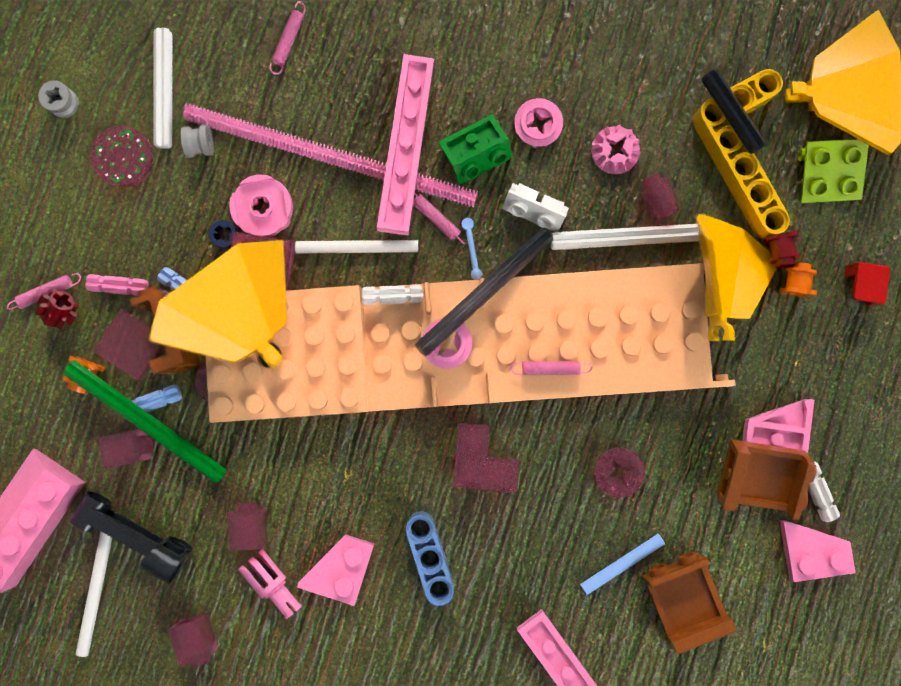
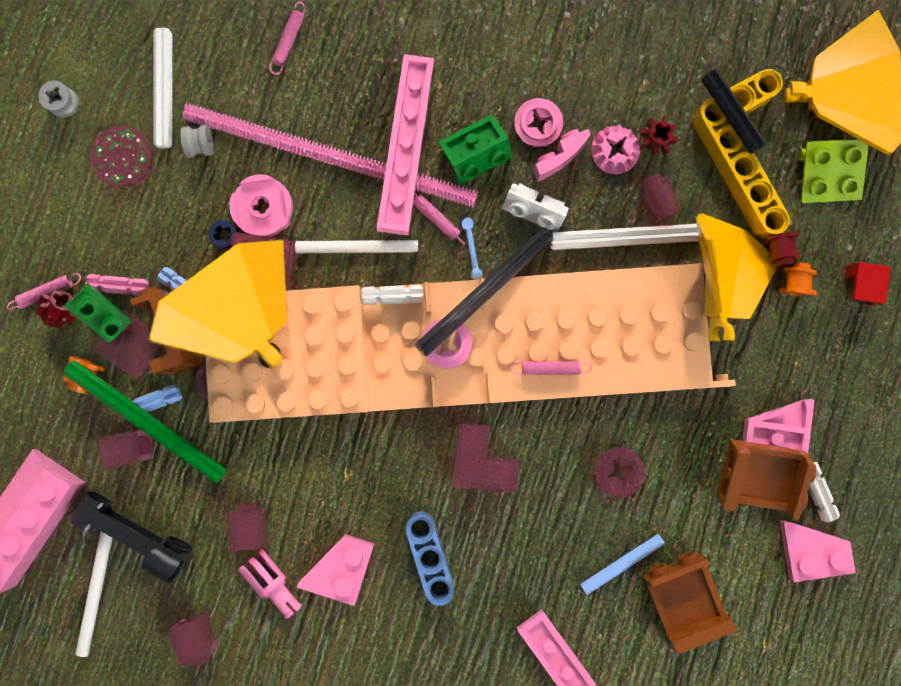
none -> green hips [65,283,132,343]
none -> bright pink slope [533,129,591,182]
none -> dark red gear [638,116,679,157]

